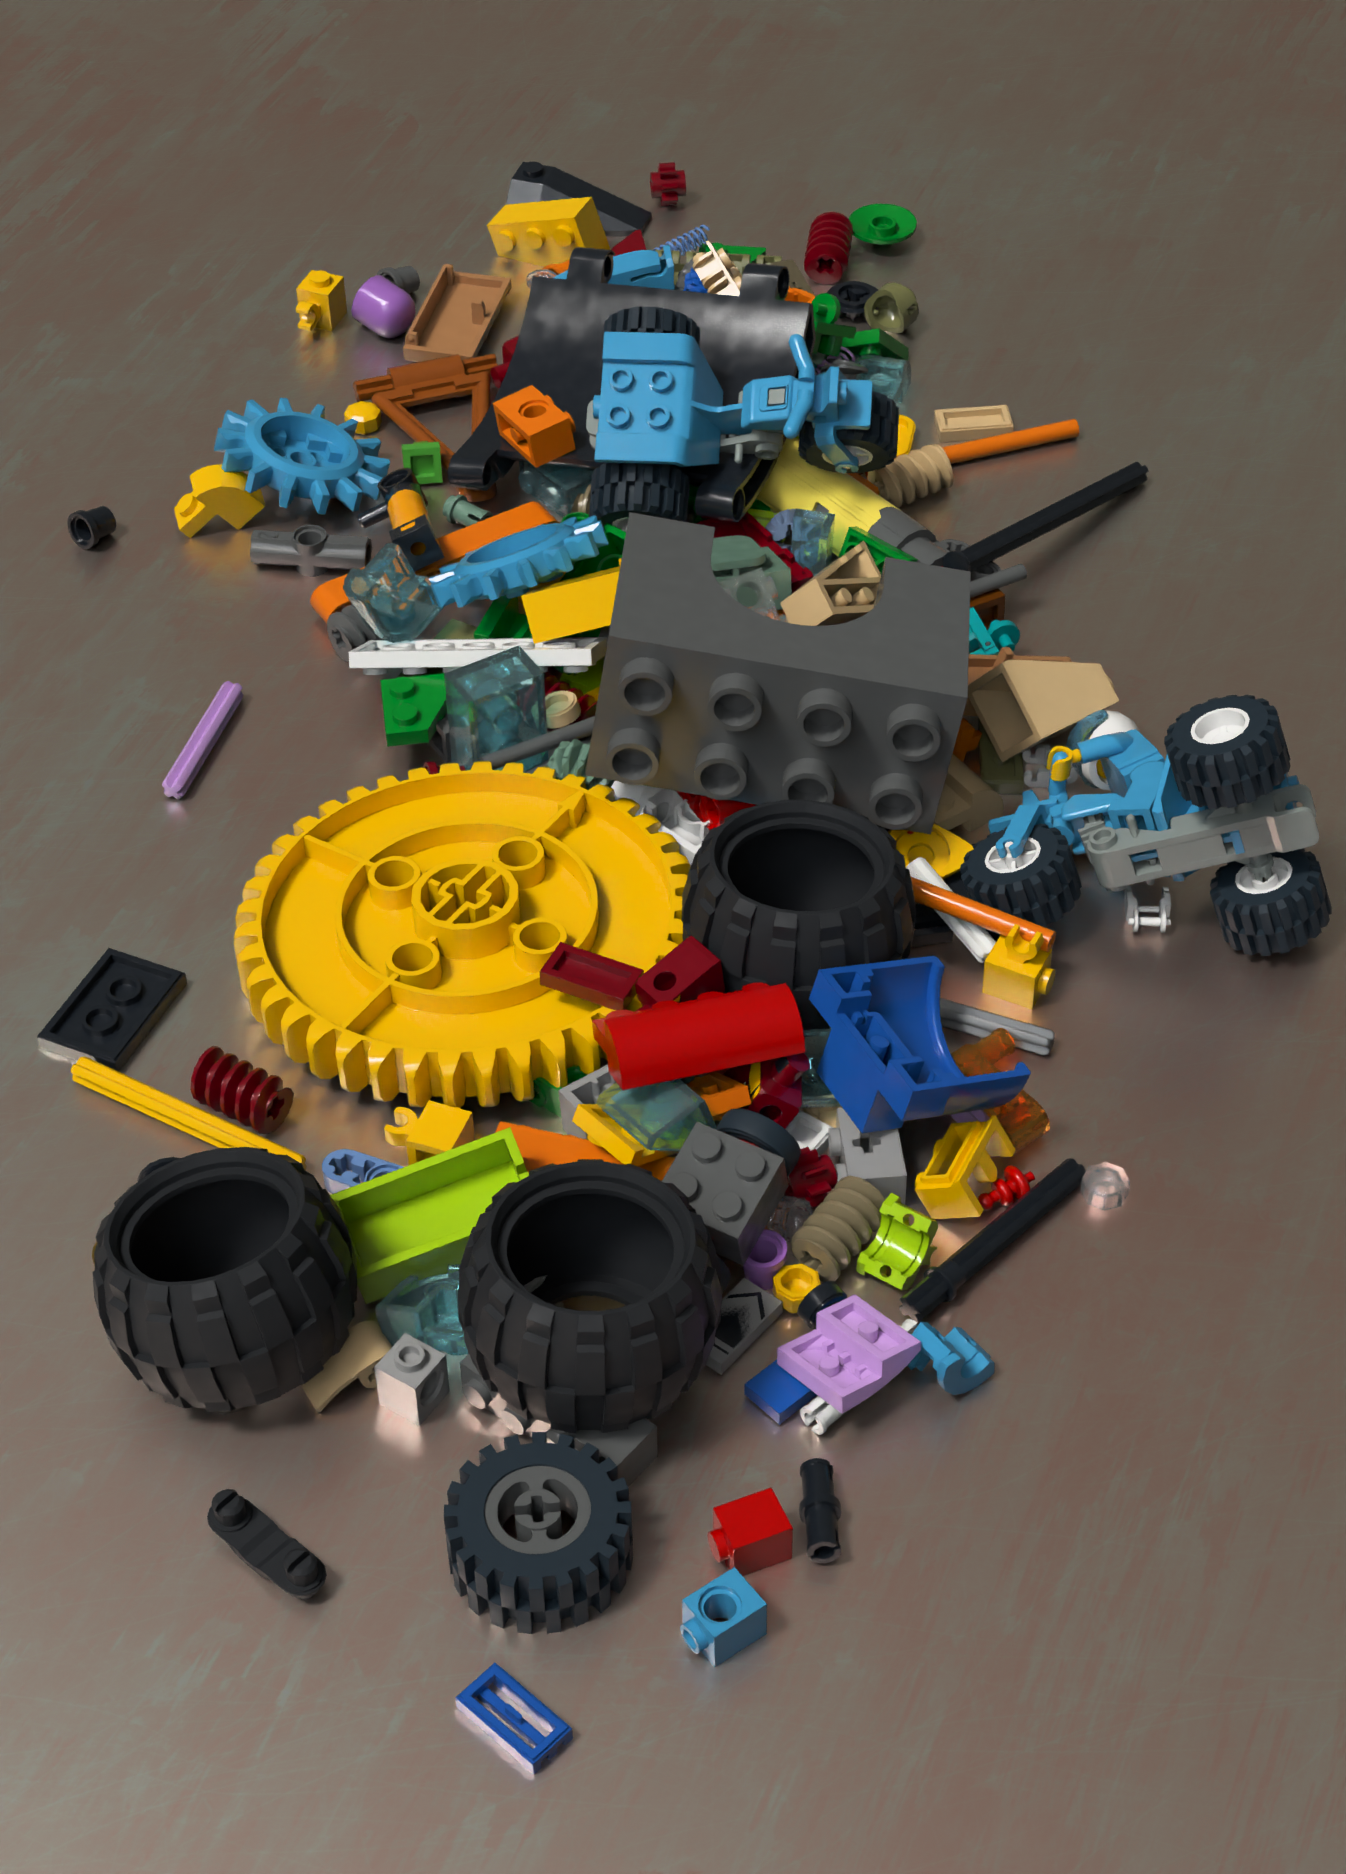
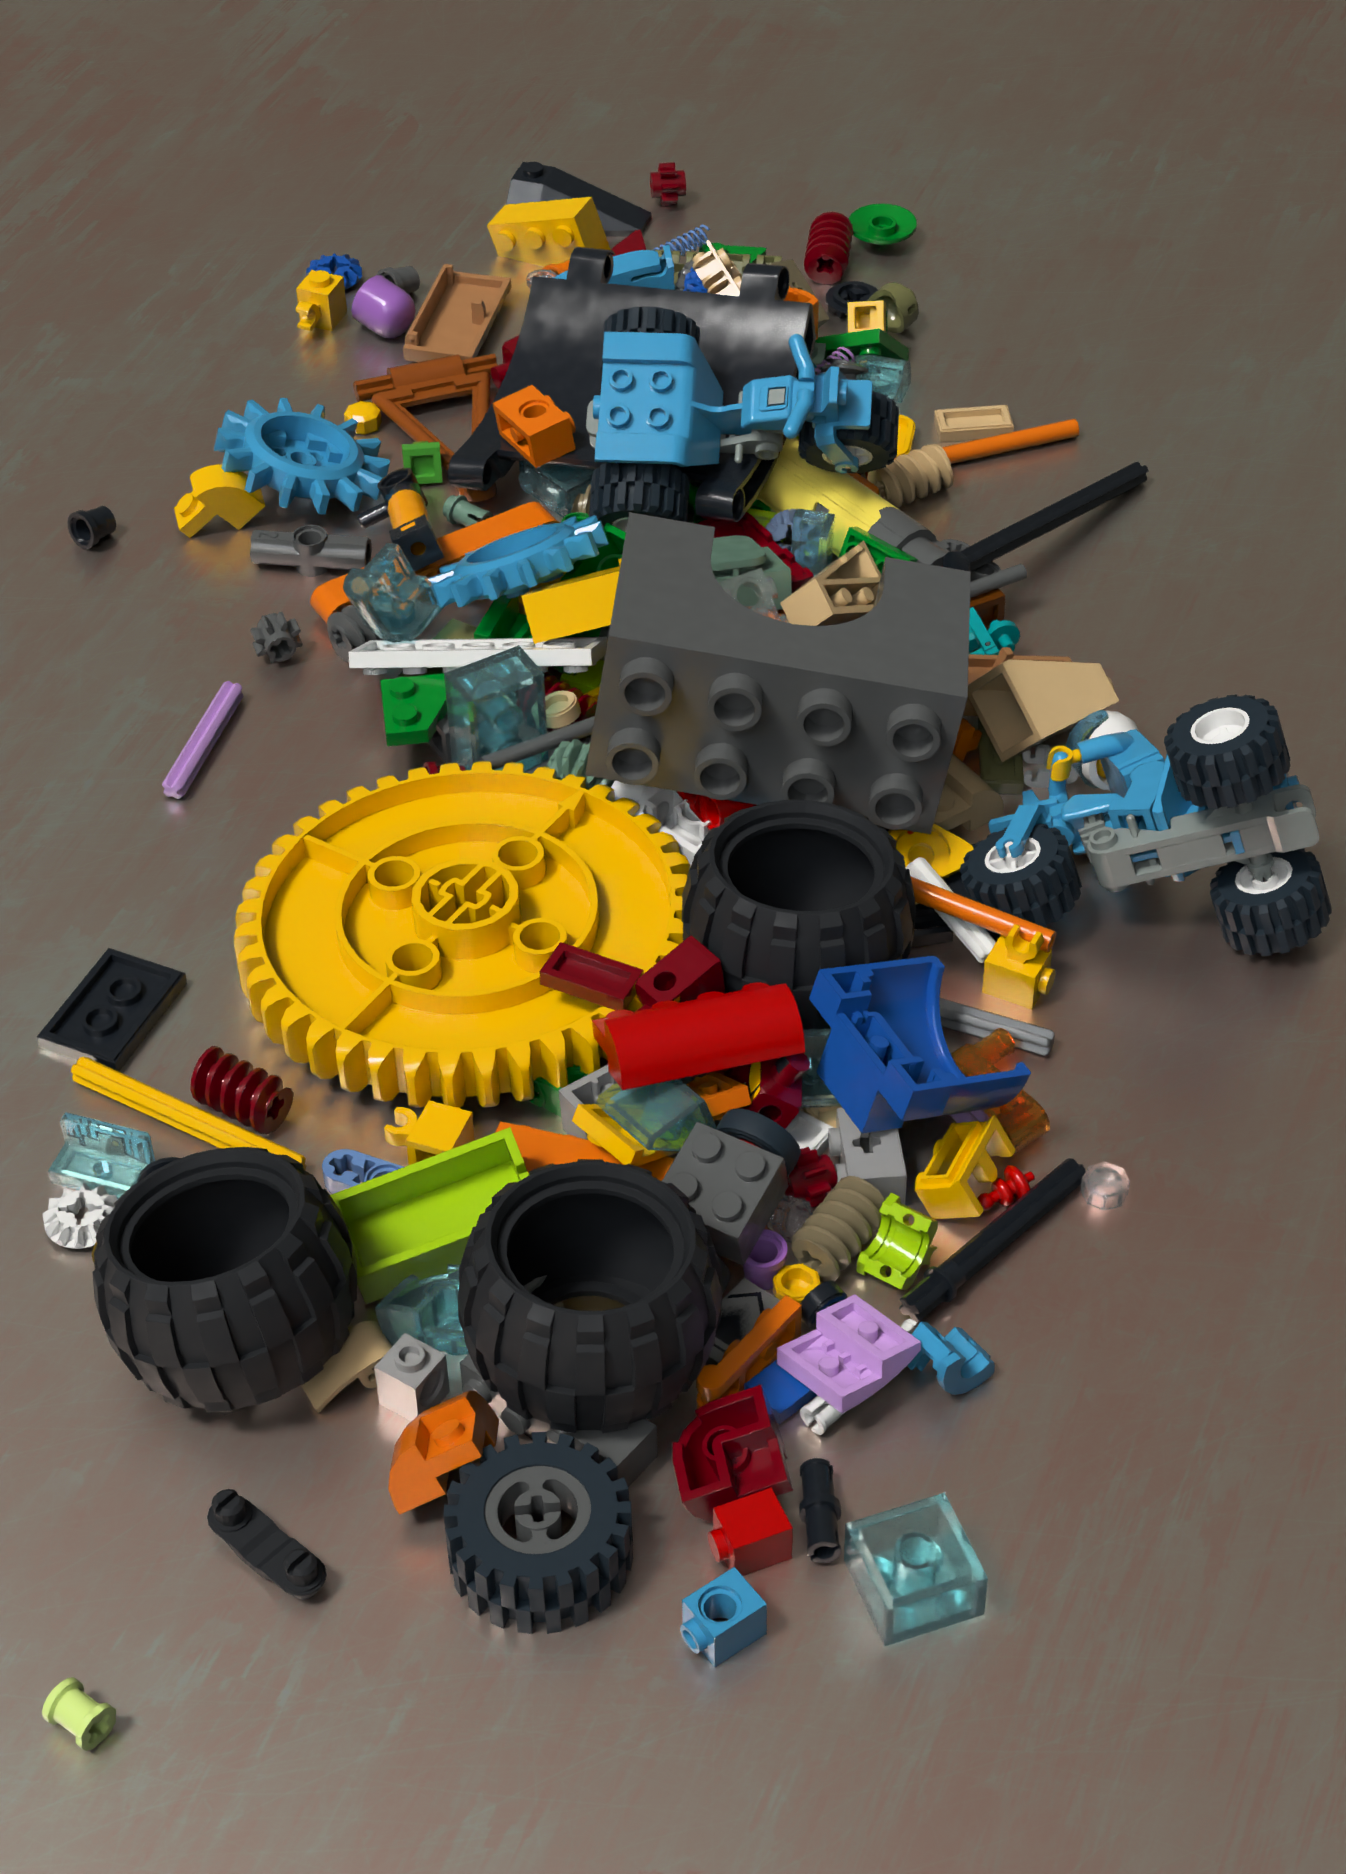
blue tile [455,1663,573,1775] -> none
green hips [811,293,856,357] -> none
white piece [1124,886,1171,933] -> none
none -> white gear [42,1182,117,1249]
none -> yellowish green bush [42,1677,116,1751]
none -> clear light blue panel [48,1112,155,1200]
none -> dark grey gear [251,612,303,663]
none -> blue gear [306,253,362,289]
none -> orange brick [388,1390,499,1515]
none -> dark red brick [673,1385,793,1522]
none -> orange plate [696,1295,802,1409]
none -> clear light blue brick [844,1492,988,1647]
none -> yellow leg [847,300,888,334]

